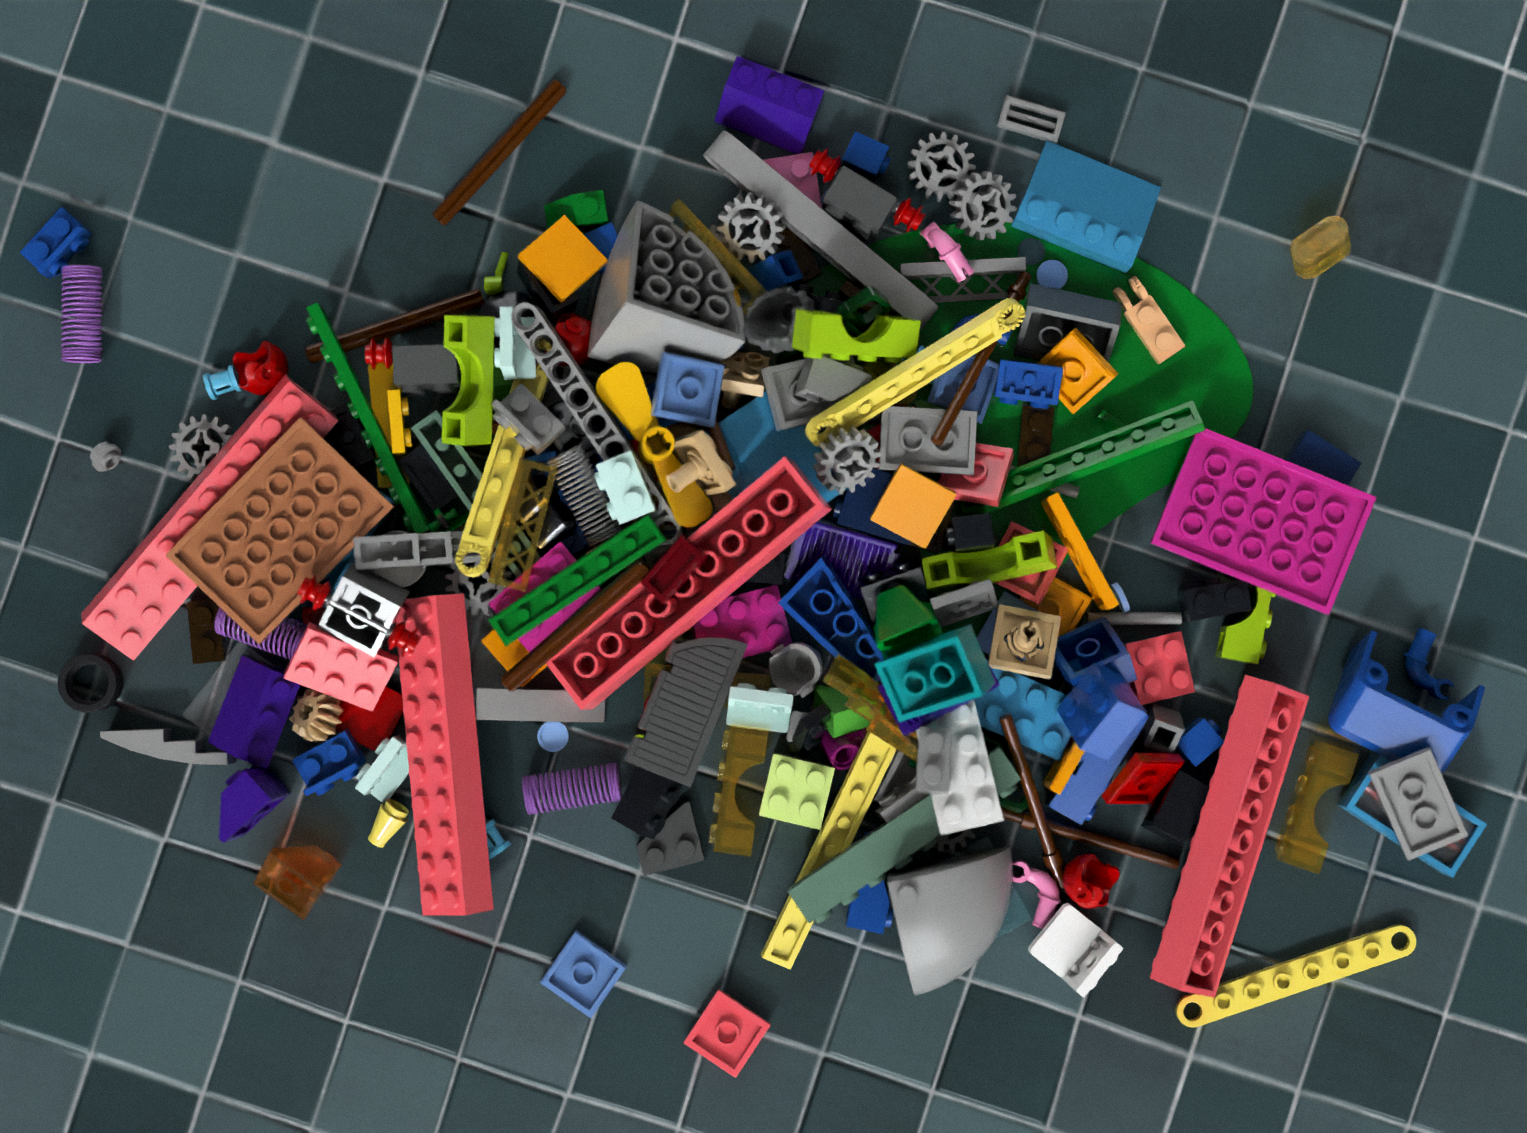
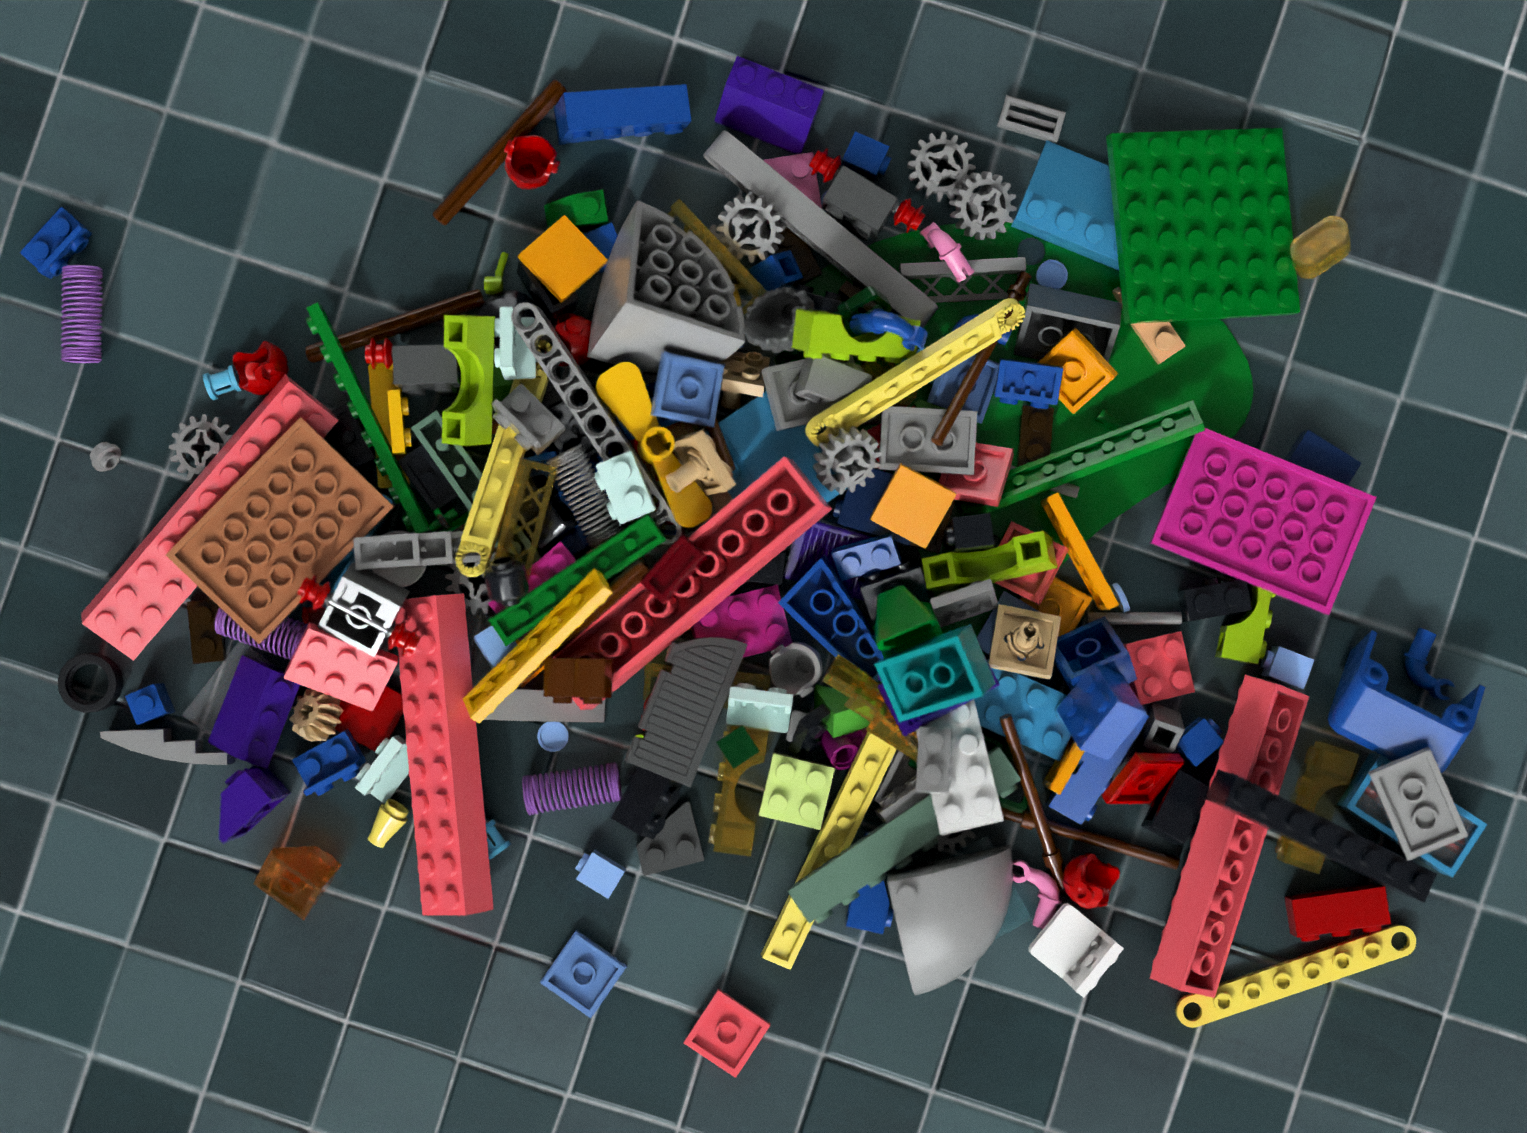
none -> blue brick [125,683,176,725]
none -> yellow plate [463,568,612,724]
none -> light blue brick [473,626,517,669]
none -> black head [484,556,529,606]
none -> red cap [504,135,561,190]
none -> reddish brown brick [543,658,613,704]
none -> blue wedge [554,84,691,145]
none -> light blue brick [575,849,626,899]
none -> dark green tile [716,724,760,769]
none -> plate [831,532,902,581]
none -> blue piece [850,308,928,351]
none -> green plate [1106,128,1300,324]
none -> black brick [1205,770,1437,903]
none -> light blue brick [1261,646,1314,689]
none -> red brick [1284,883,1391,942]

